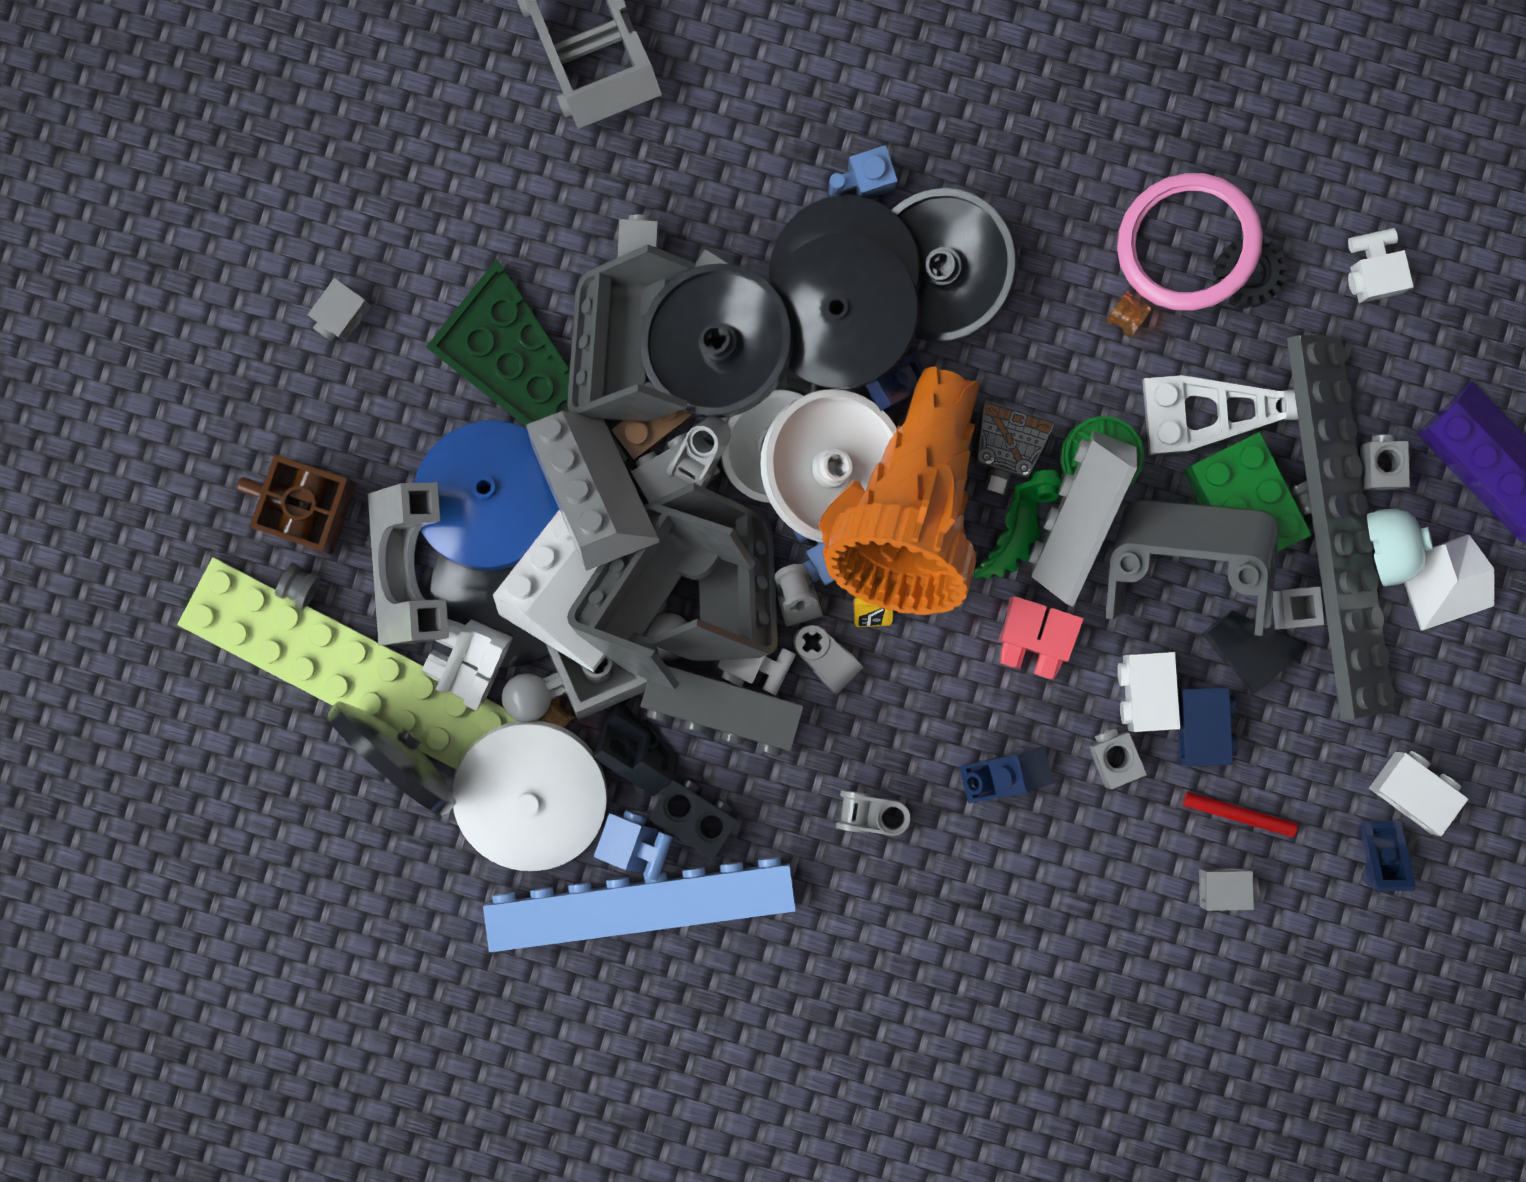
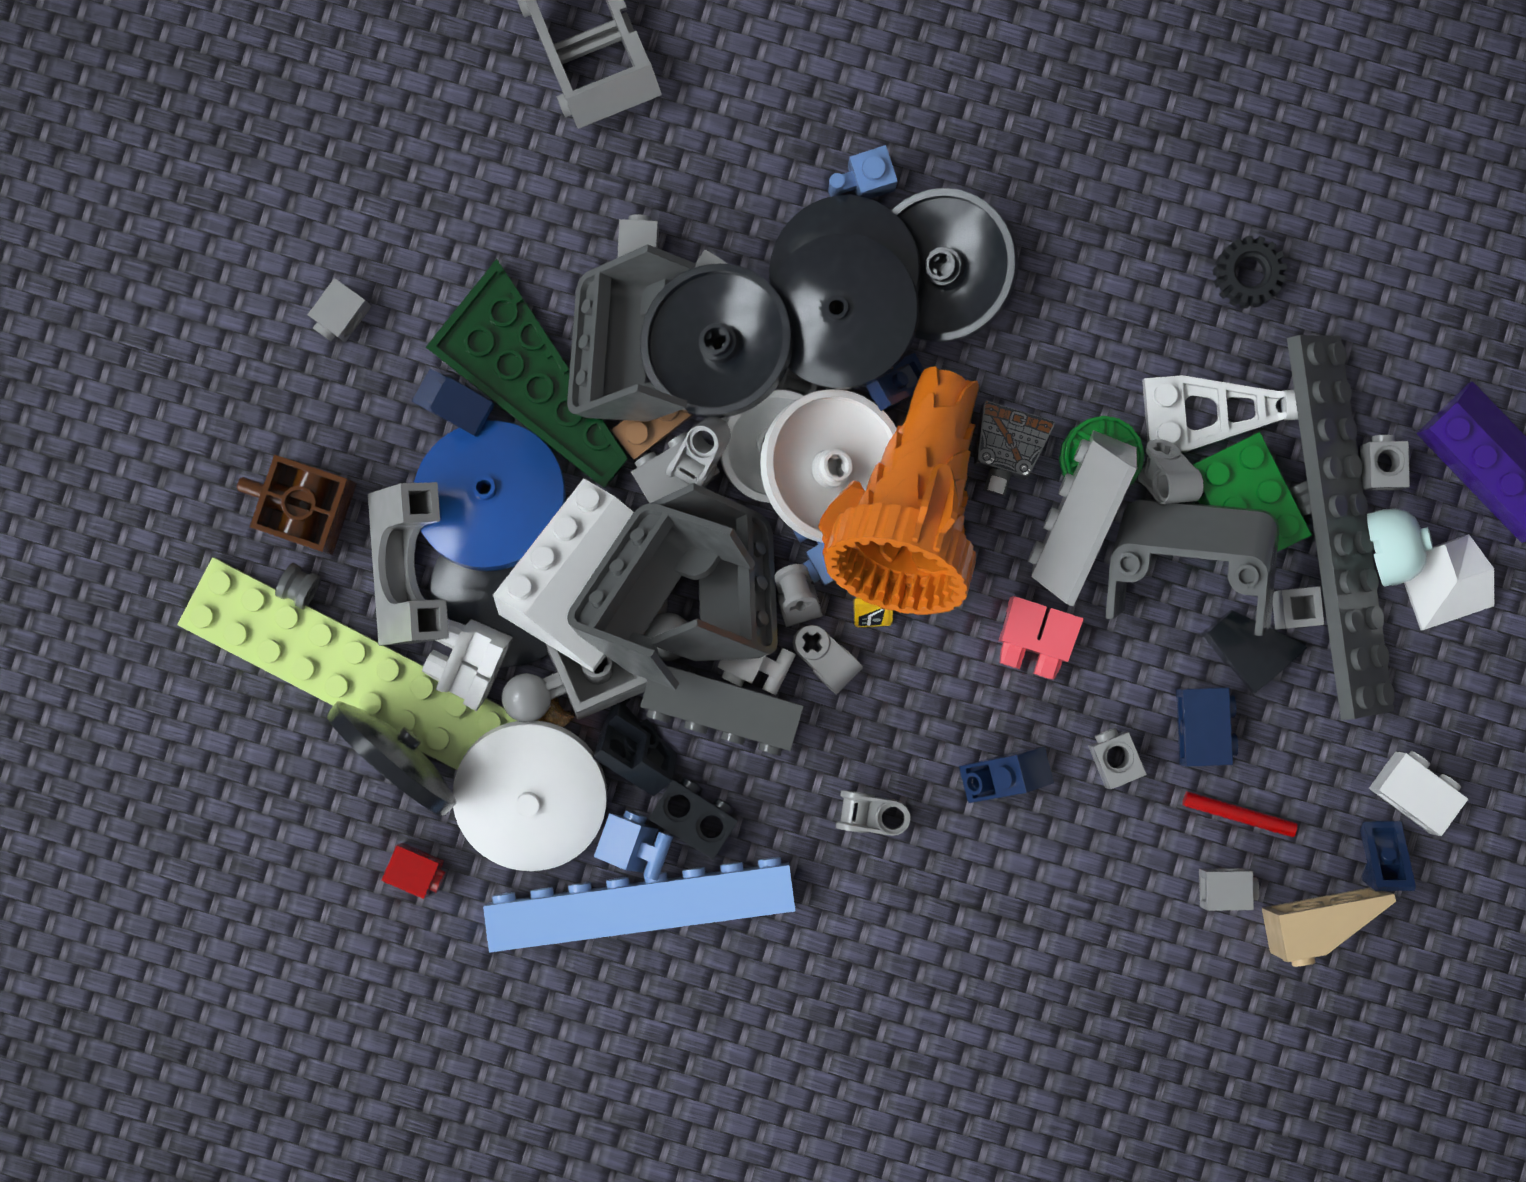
light grey slope [526,411,659,571] -> none
green plant [972,470,1063,579] -> none
clear orange wheel [1105,290,1152,338] -> none
bright pink wedge [1117,173,1263,311] -> none
white brick [1118,652,1180,732] -> none
white brick [1348,228,1413,304] -> none
none -> red brick [381,842,446,899]
none -> dark blue slope [412,369,495,437]
none -> light grey piece [1138,439,1203,504]
none -> tan slope [1262,887,1396,967]

